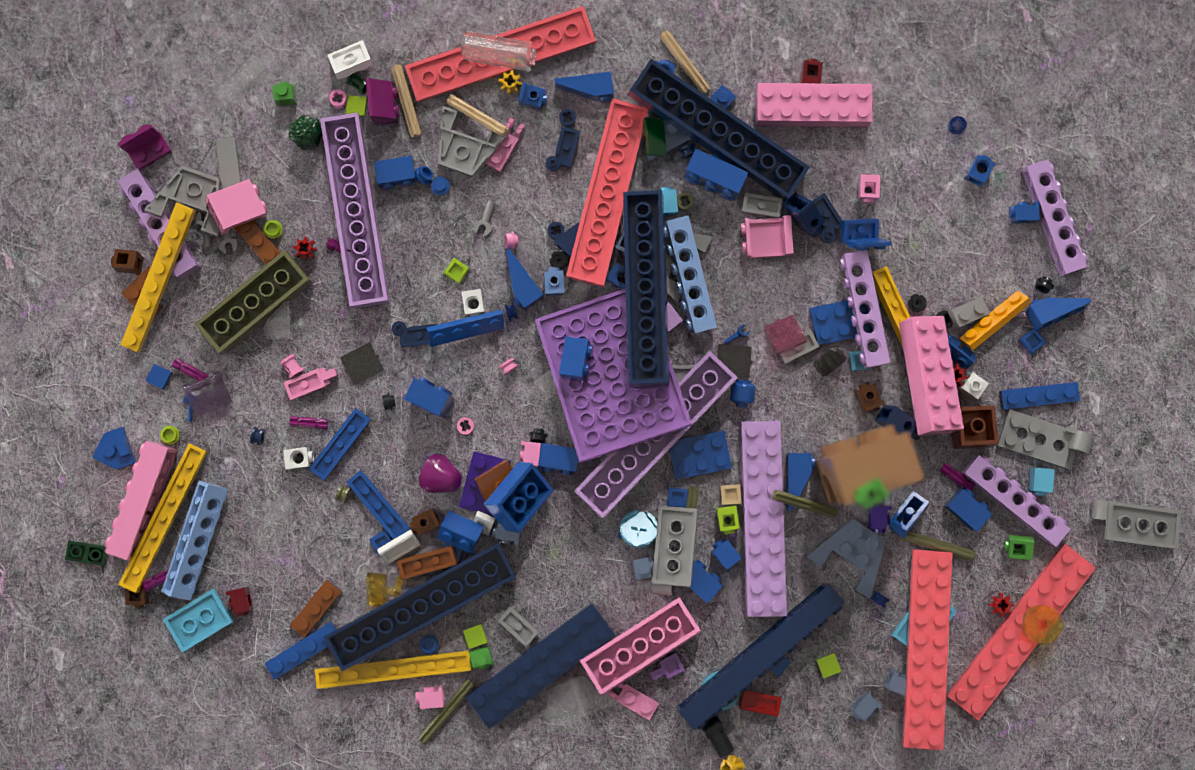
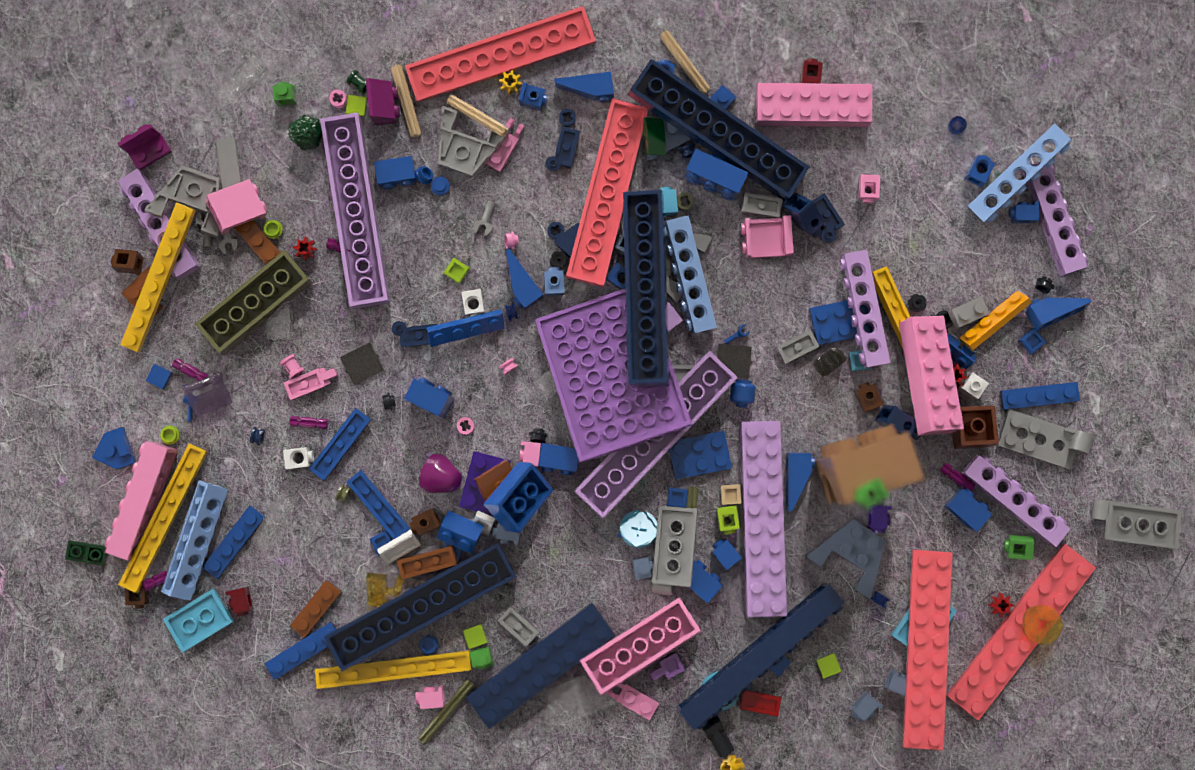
white plate [328,40,373,79] -> none
clear brick [461,31,537,72] -> none
blue brick [559,336,593,382] -> none
clear pink piece [765,315,807,355] -> none
olive axle [771,490,838,518] -> none
blue bracket [841,218,892,251] -> none
blue brick [889,491,929,539] -> none
olive axle [900,531,976,561] -> none
medium azure brick [1028,468,1055,496] -> none
none -> blue plate [202,505,266,579]
none -> light blue brick [968,123,1071,224]

